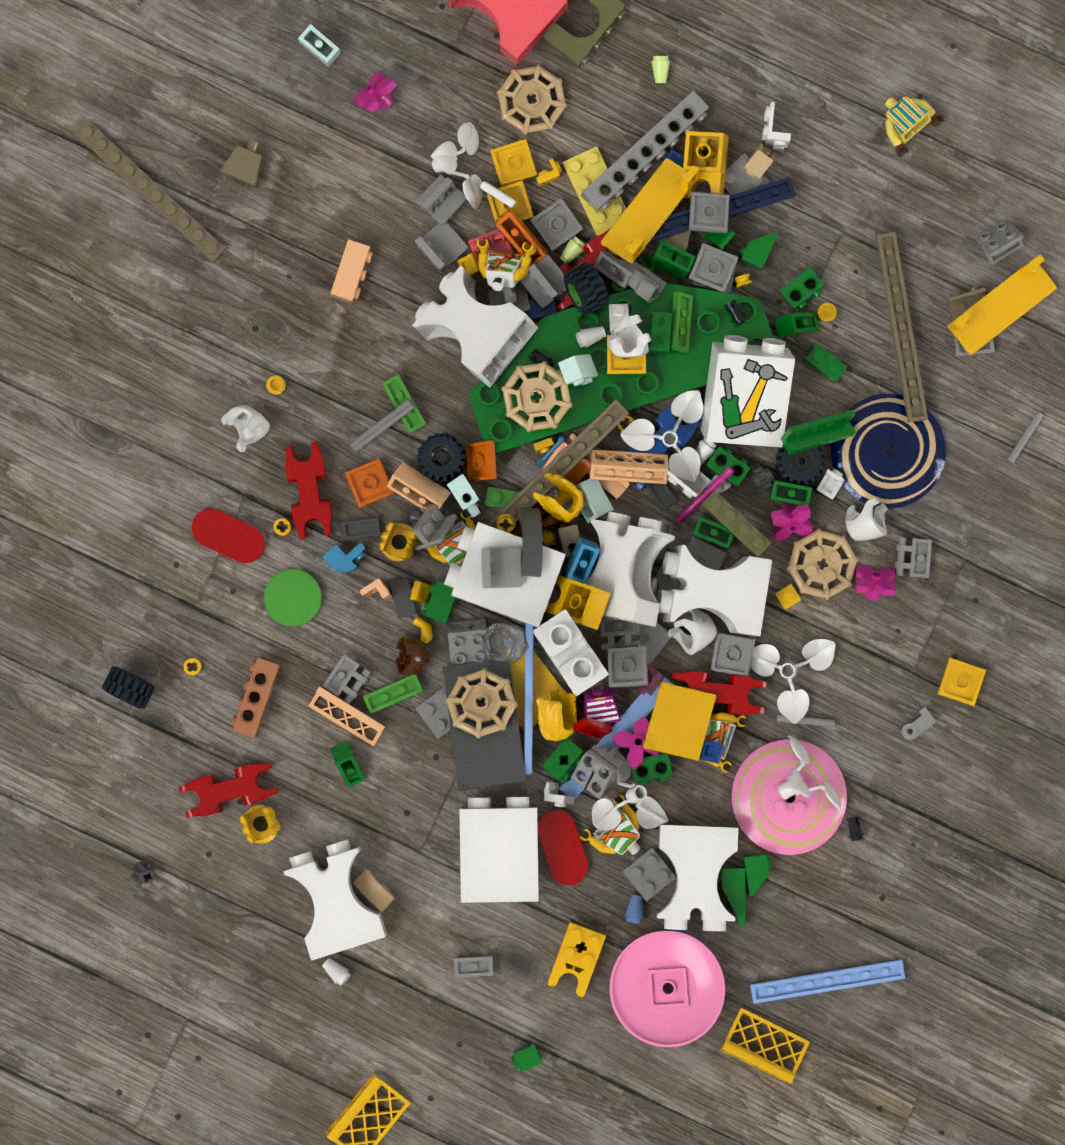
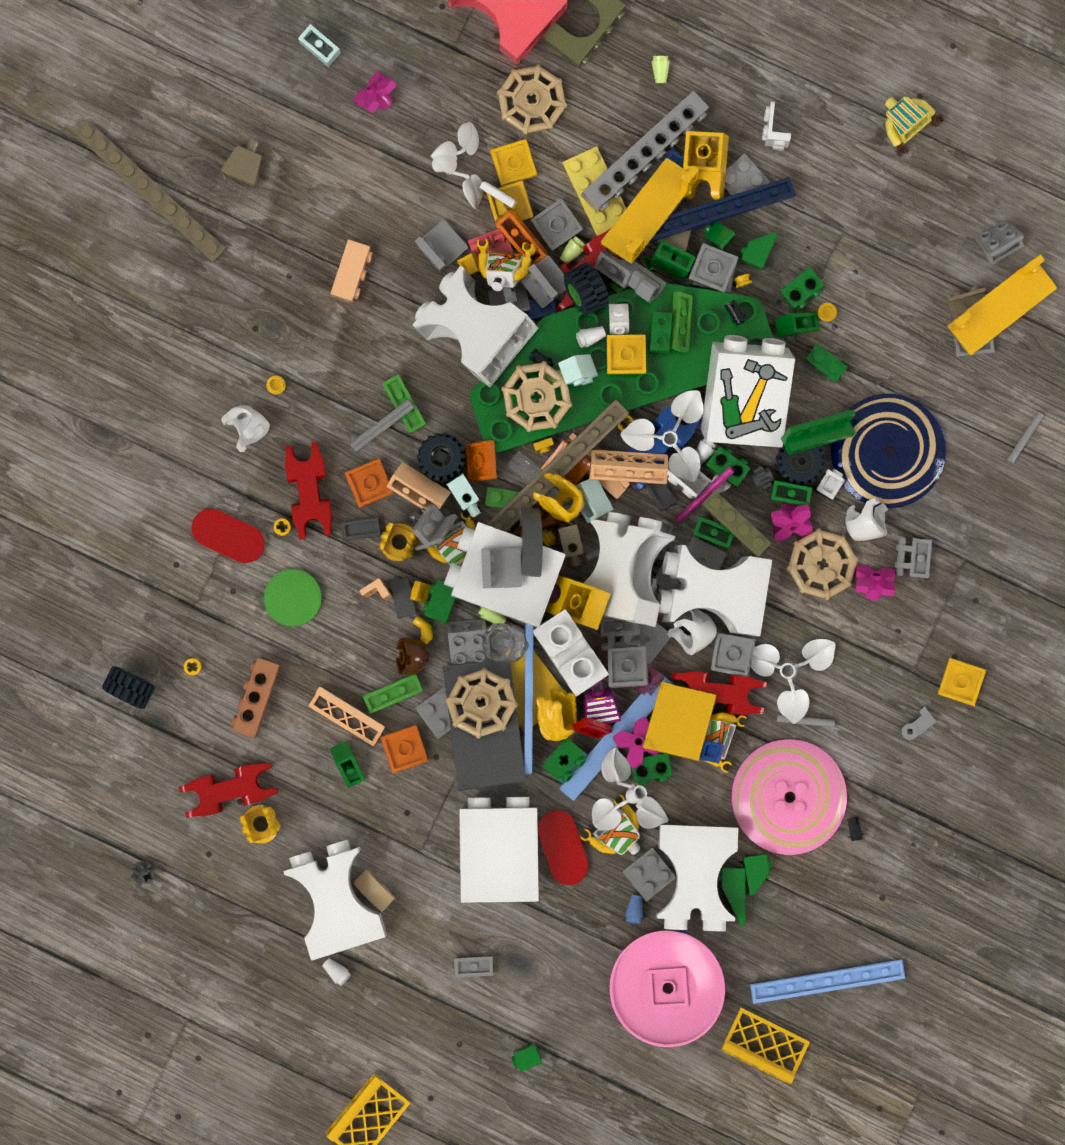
dark azure brick [322,543,366,573] -> none
light grey plate [323,654,371,704] -> none
light grey bracket [416,175,467,226] -> none
yellow bush [497,513,516,533] -> none
yellow bracket [536,158,562,187] -> none
dark azure hinge [537,436,565,467] -> none
white bracket [544,782,574,807] -> none
yellow brick [548,921,606,998] -> none
dark azure brick [565,537,600,584] -> none
light grey hips [571,745,623,799] -> none
white piece [607,314,652,358] -> none
light grey plate [689,192,730,234] -> none
tan slope [744,143,776,179] -> none
yellow plate [775,584,801,610] -> none
white plant [778,735,842,812] -> none
dark tan plate [875,232,928,423] -> none
none -> orange plate [380,725,429,774]
none -> yellowish green cone [478,607,507,627]

